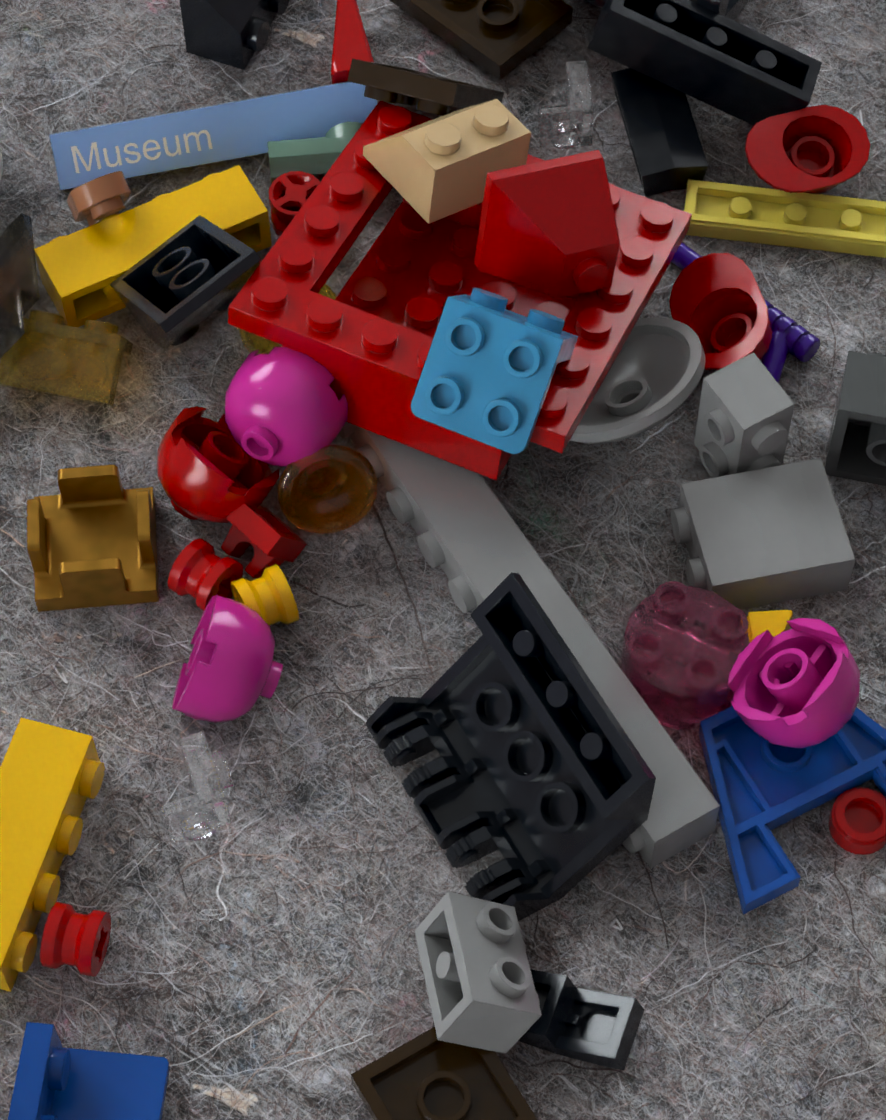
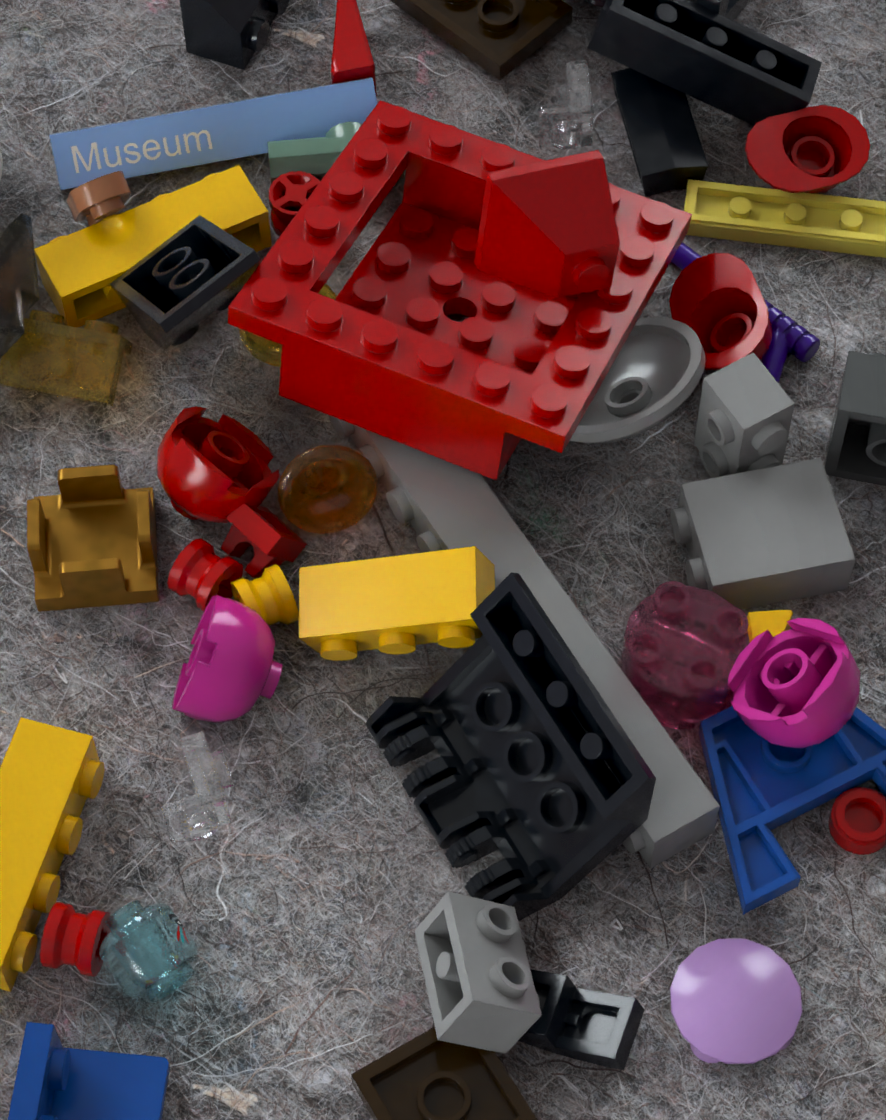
dark pink cylinder [225,347,348,467] -> none
dark brown plate [347,59,504,116] -> none
tan slope [363,99,531,224] -> none
dark azure bracket [411,288,578,454] -> none
none -> clear light blue head [99,900,198,1003]
none -> yellow brick [299,546,495,661]
none -> lavender dish [670,939,802,1064]

